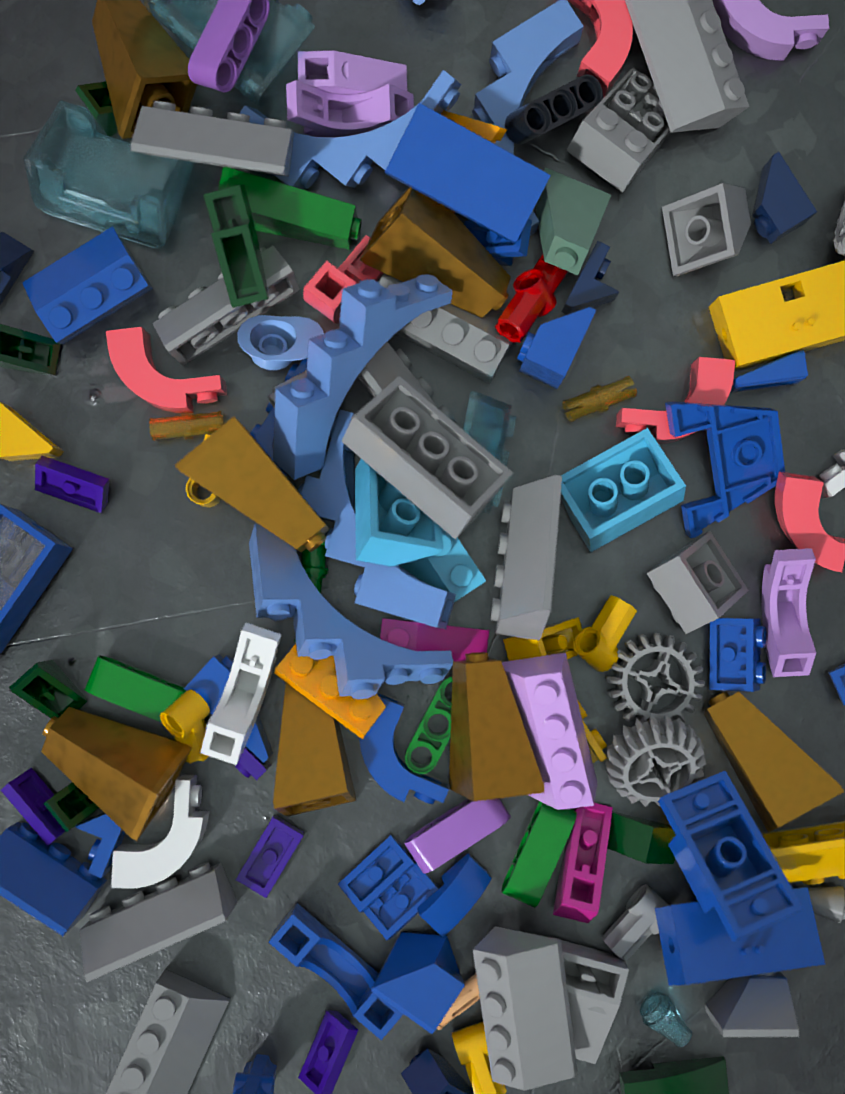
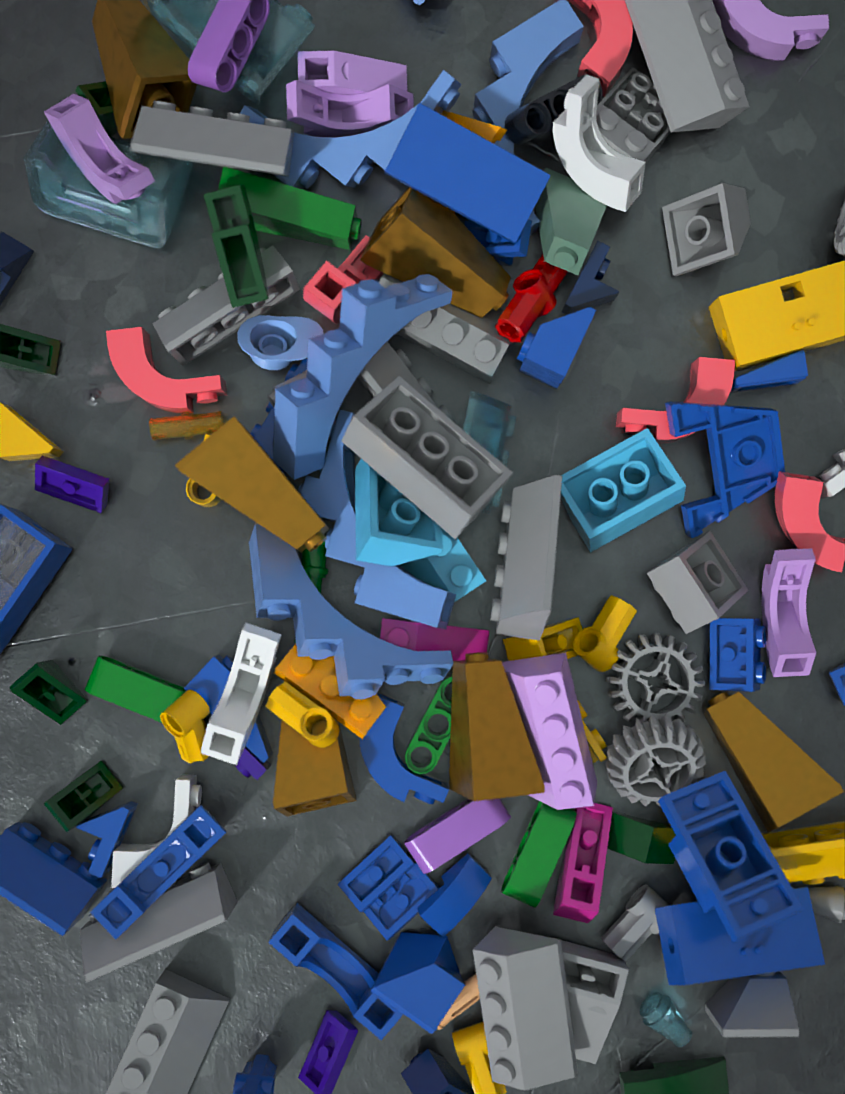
dark purple plate [1,768,66,846] -> none
blue slope [22,226,153,344] -> none
pearl gold slope [41,707,192,841] -> none
dark purple plate [235,814,305,898] -> none
clear yellow pin [562,375,637,422] -> none
dark blue slope [752,152,817,244] -> none
none -> lavender arch [44,94,155,205]
none -> blue slope [90,805,227,940]
none -> yellow piece [265,681,339,748]
none -> white arch [553,75,646,212]

